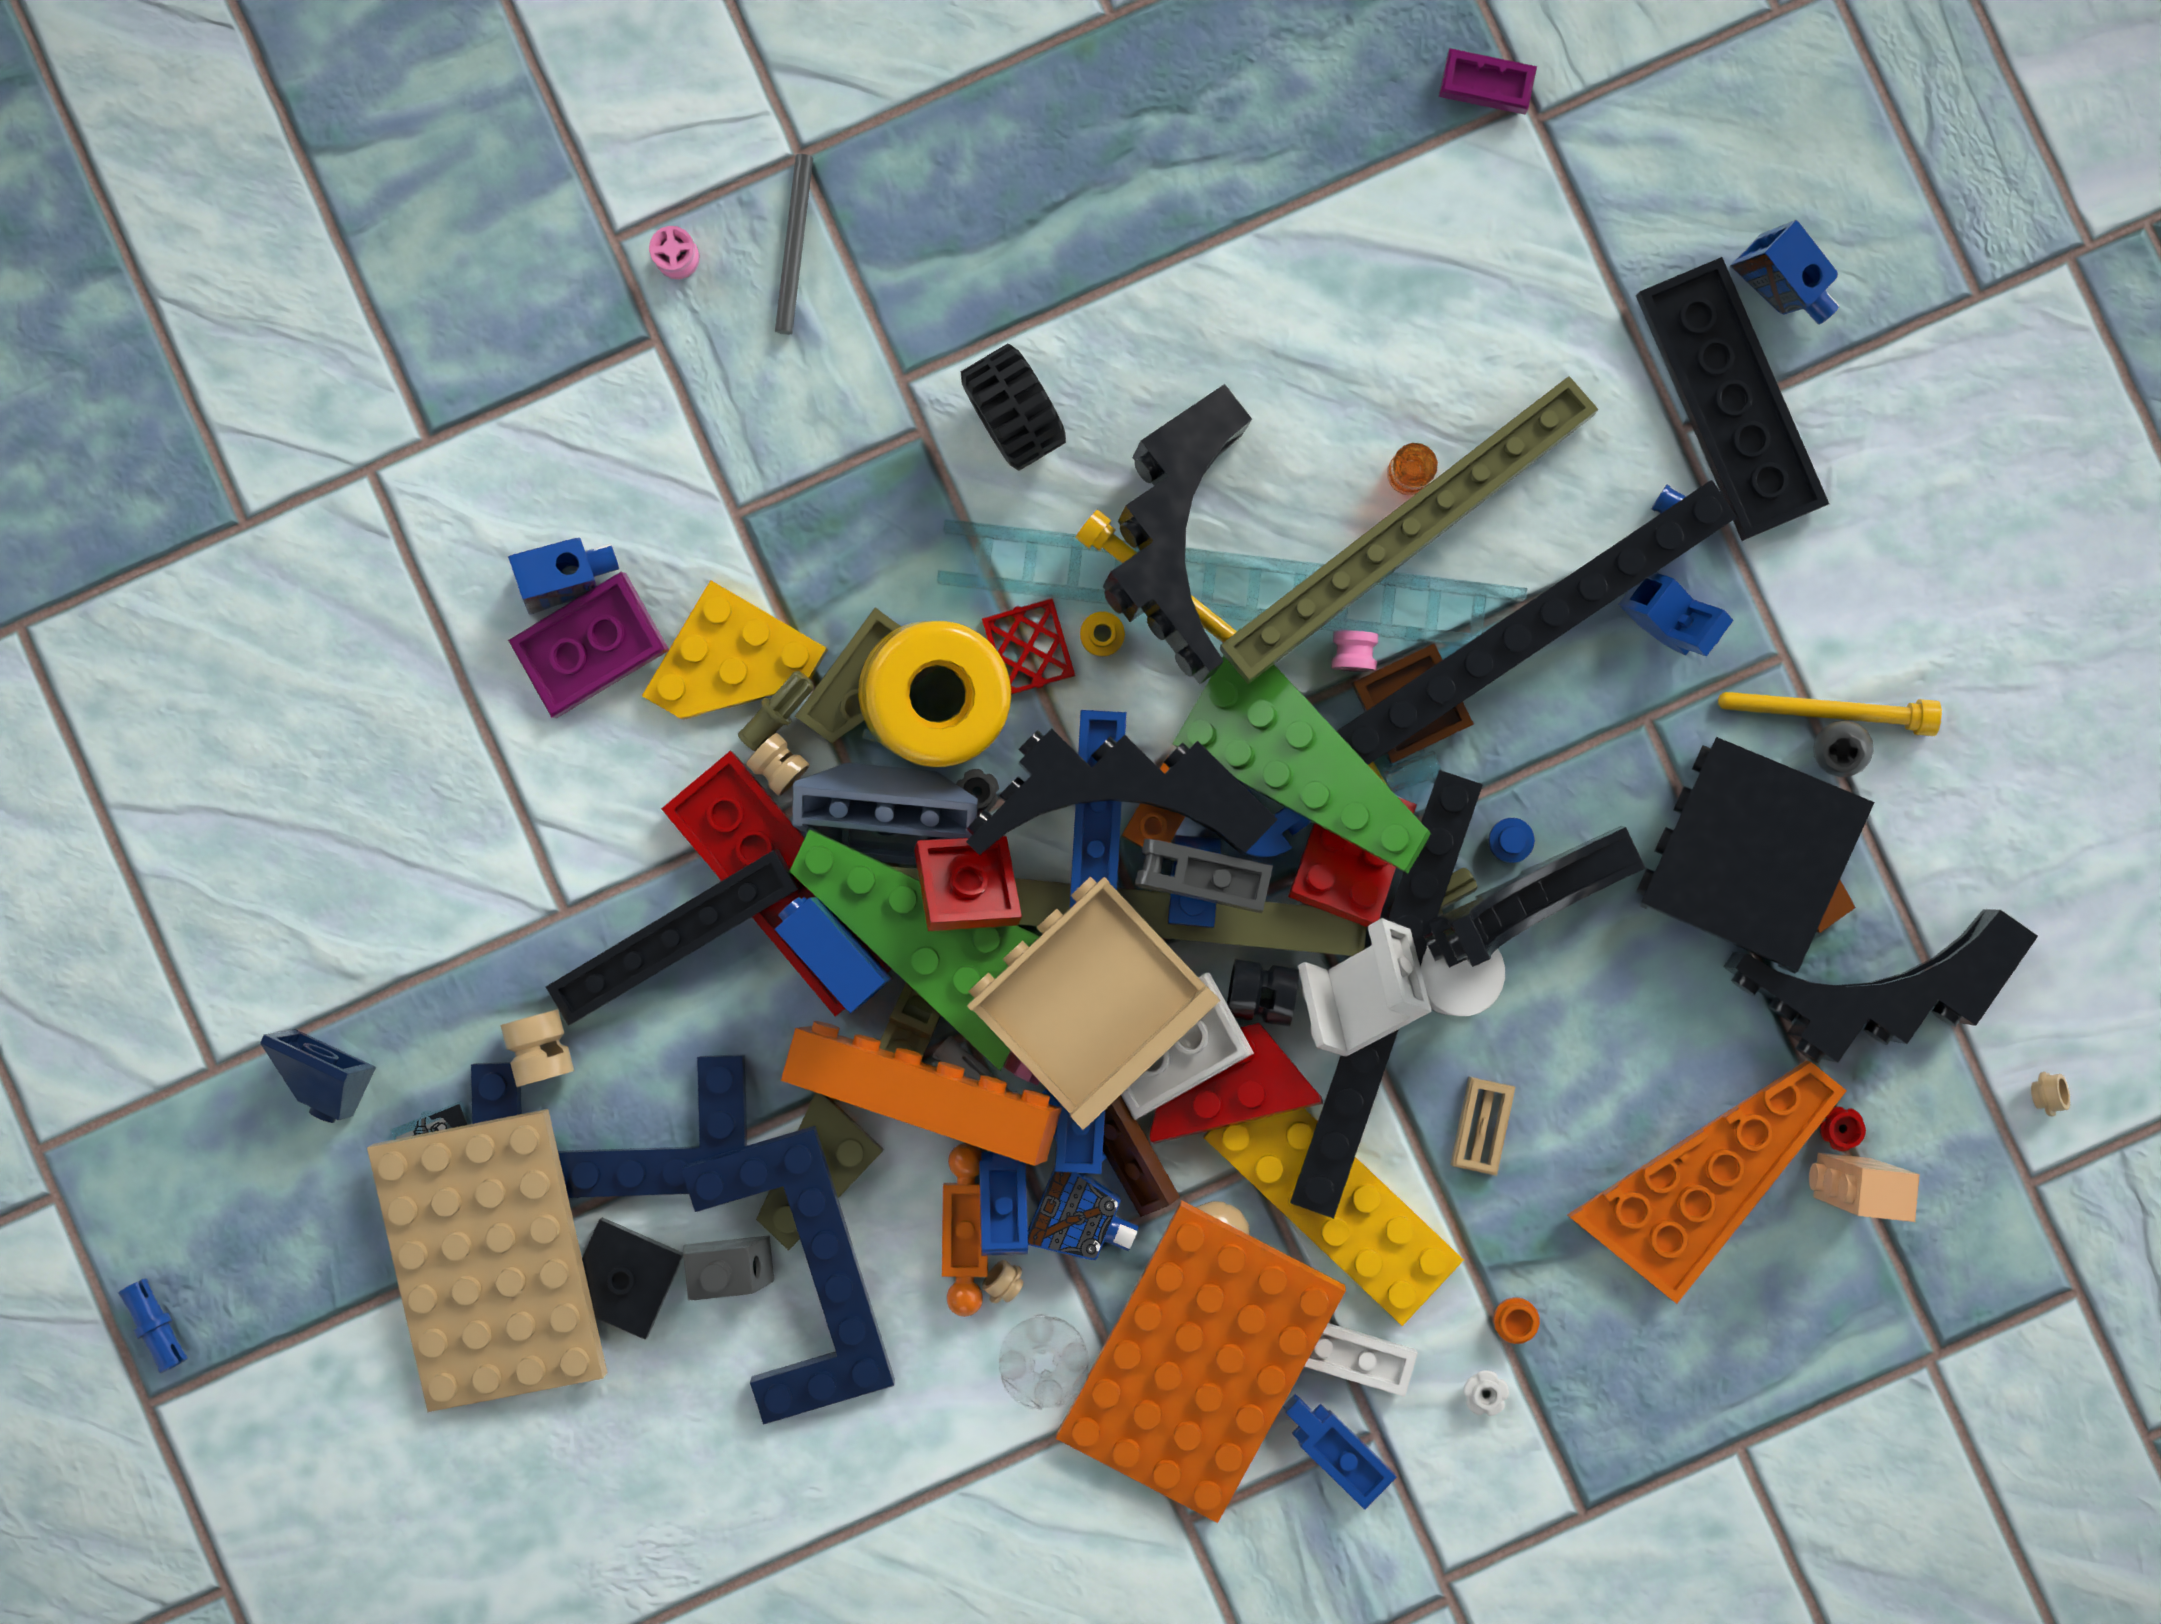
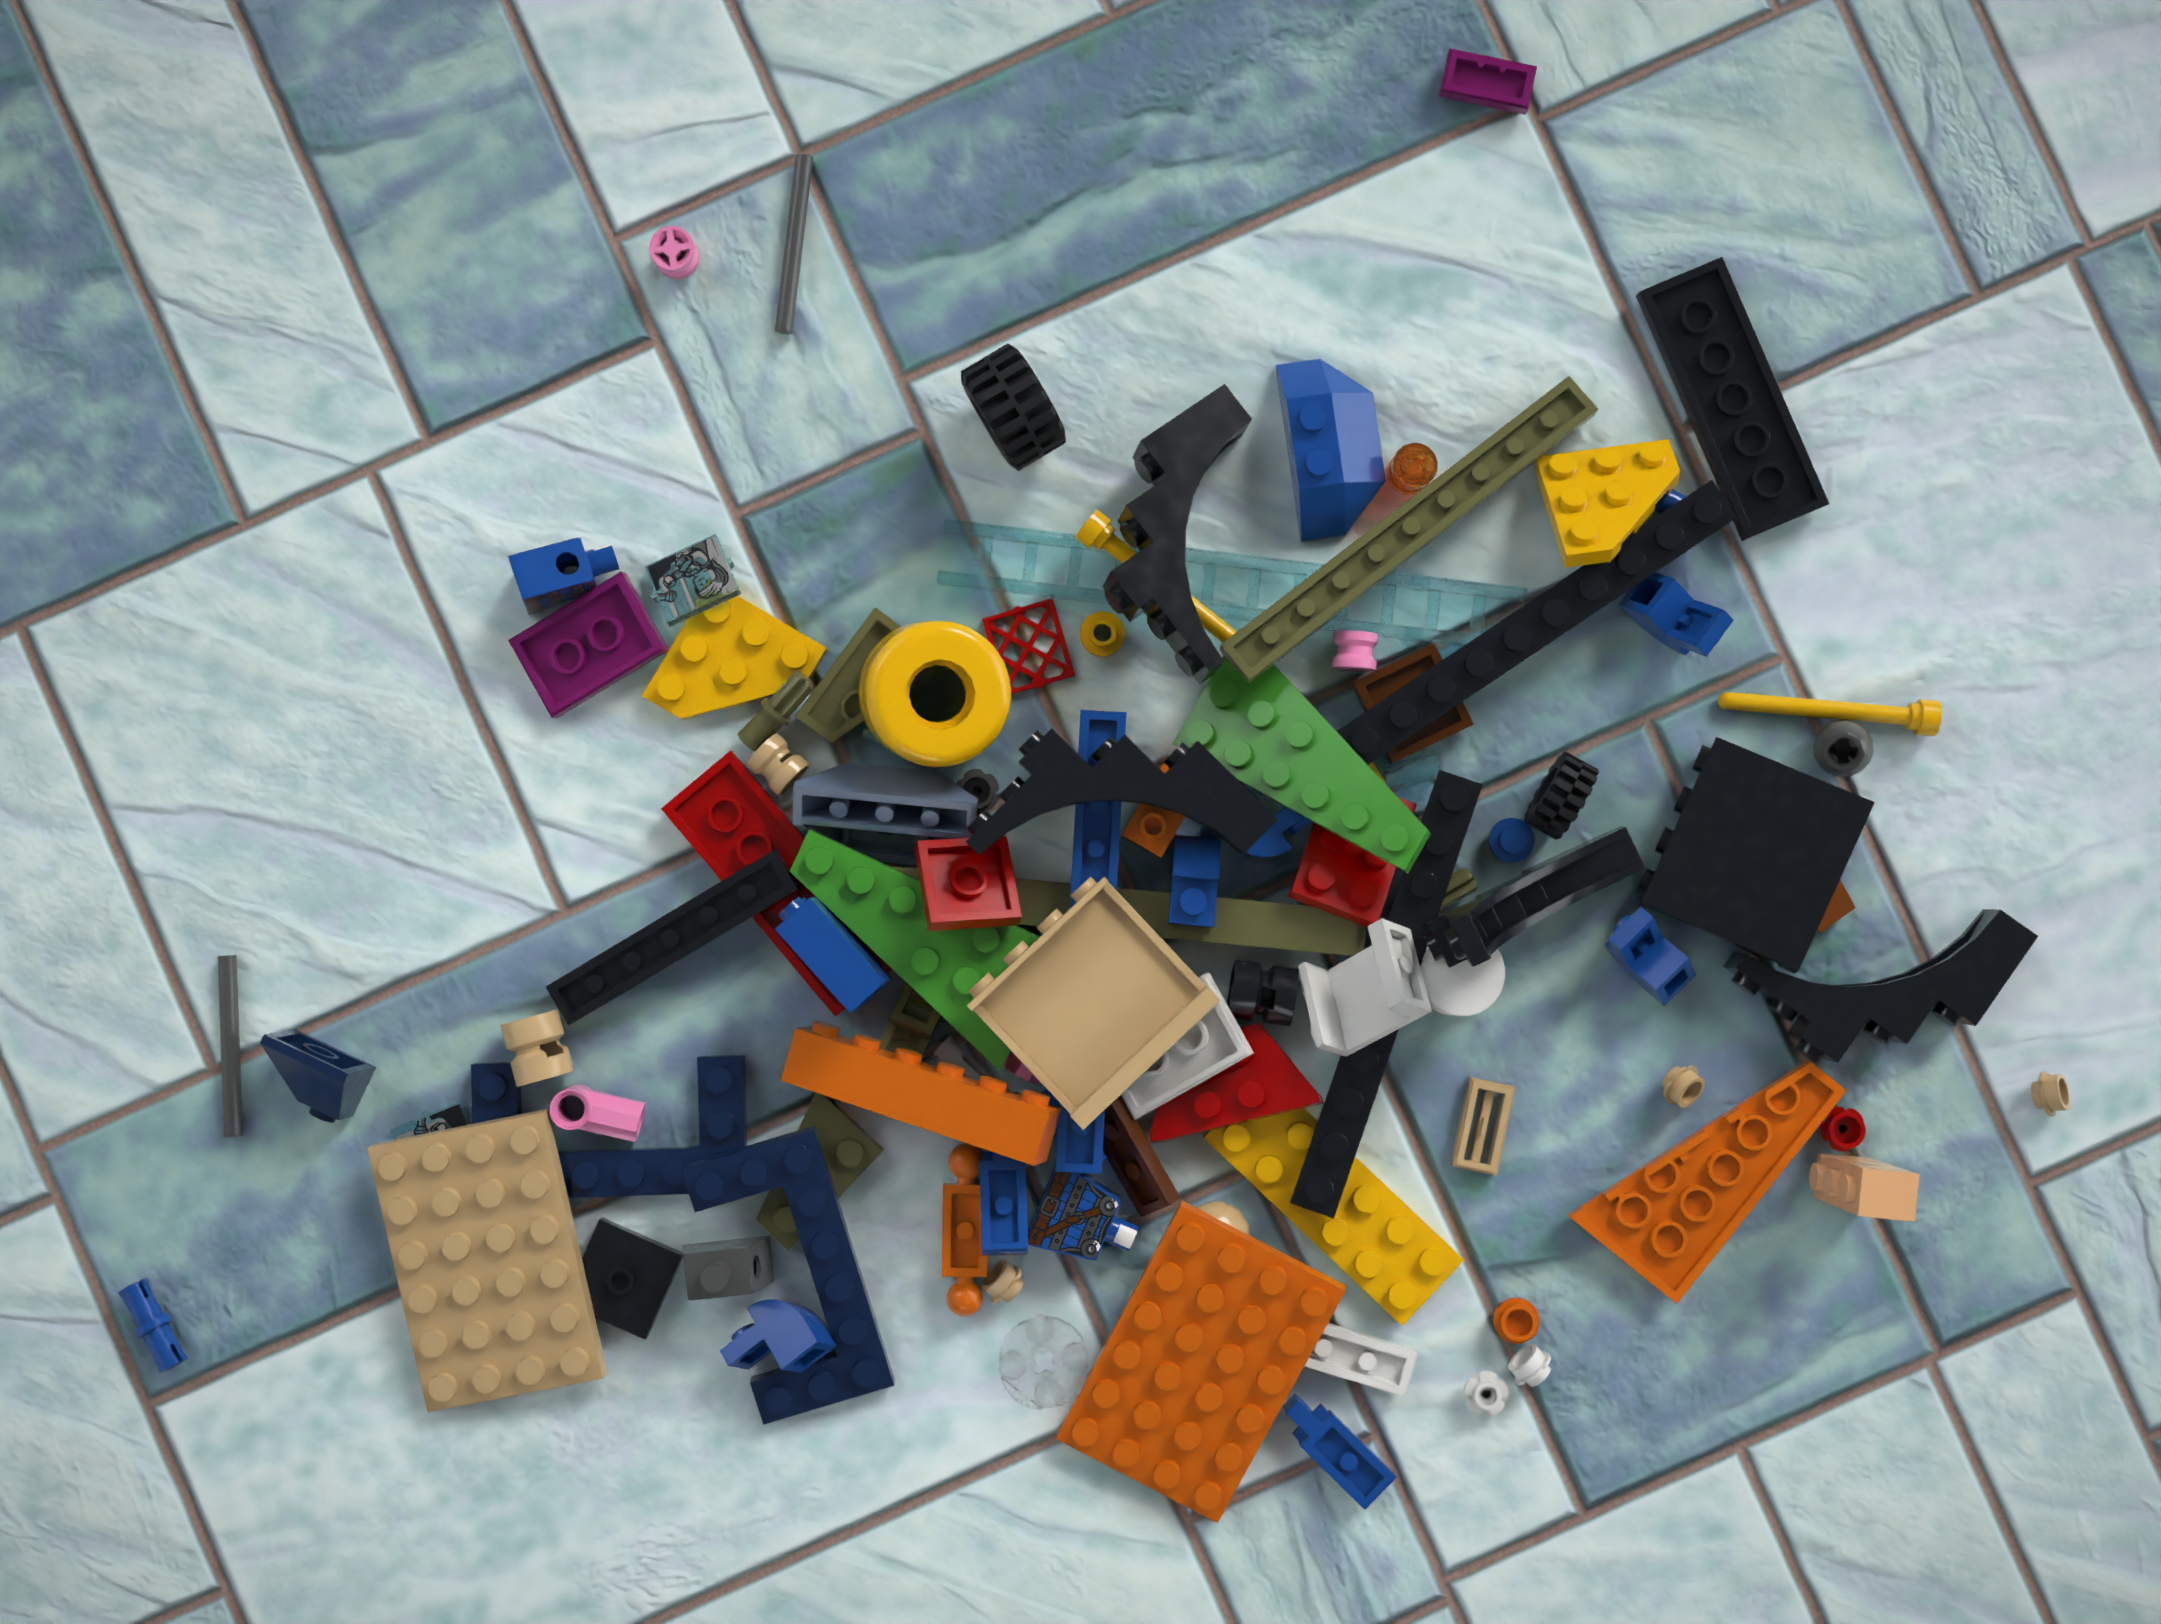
dark grey plate [1134,839,1273,914] -> none
blue torso [1730,220,1839,325] -> none
none -> dark grey bar [217,955,243,1137]
none -> bright pink piece [549,1084,646,1142]
none -> piece [645,534,741,627]
none -> blue brick [720,1299,836,1373]
none -> blue wedge [1275,359,1386,542]
none -> white plate [1508,1344,1551,1387]
none -> black tyre [1524,751,1599,840]
none -> yellow plate [1534,439,1680,568]
none -> blue brick [1604,907,1696,1006]
none -> tan plate [1662,1065,1705,1108]

